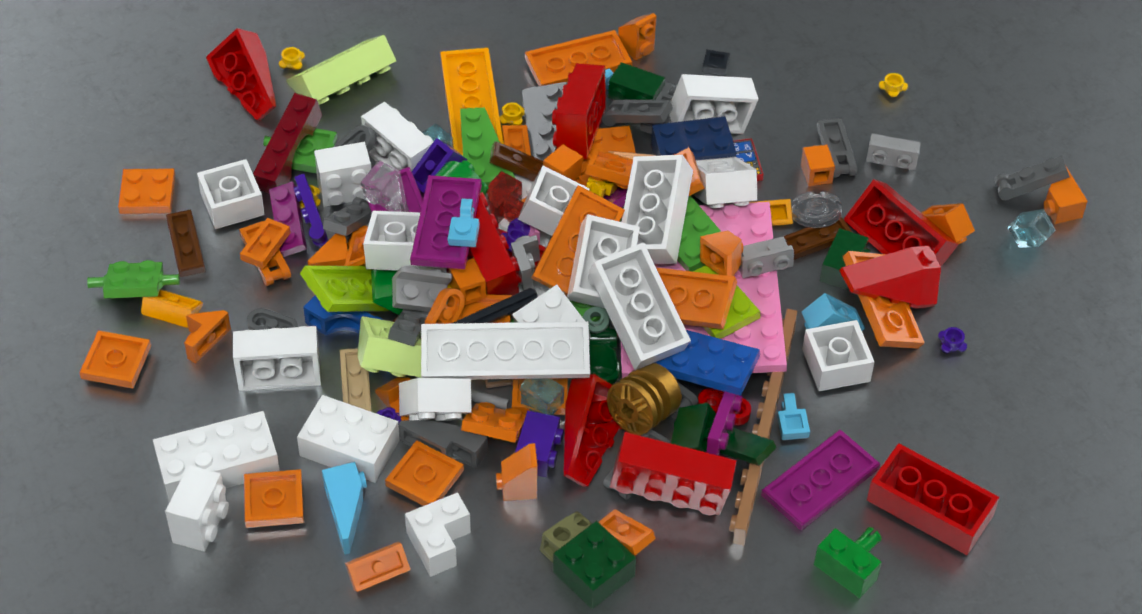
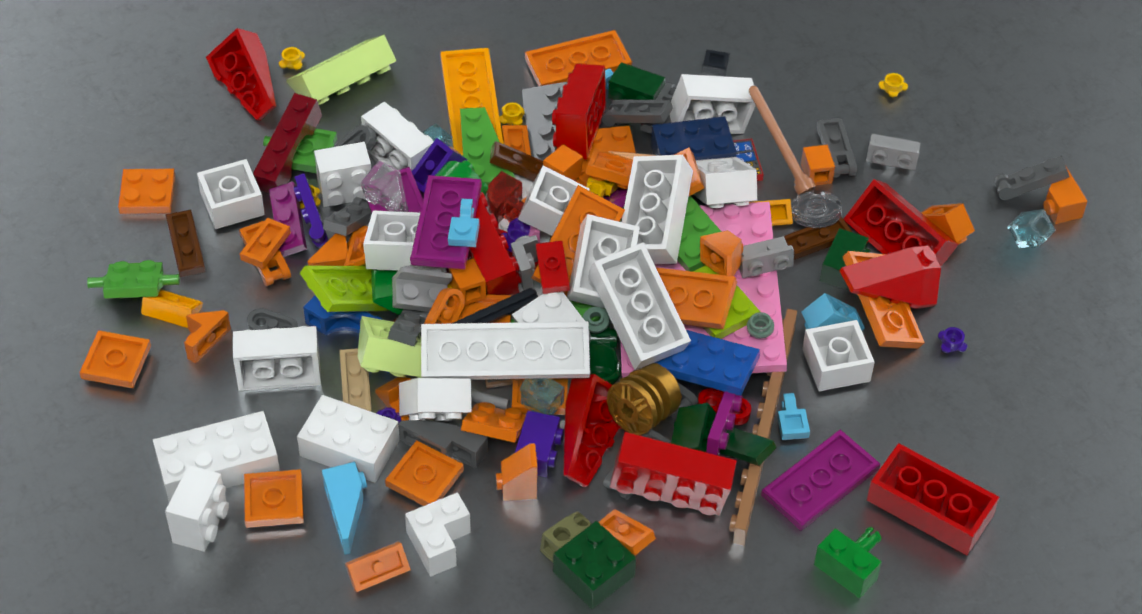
orange slope [618,13,656,61] -> none
none -> red plate [536,240,570,294]
none -> sand green plate [747,312,774,338]
none -> nougat piece [749,86,816,196]

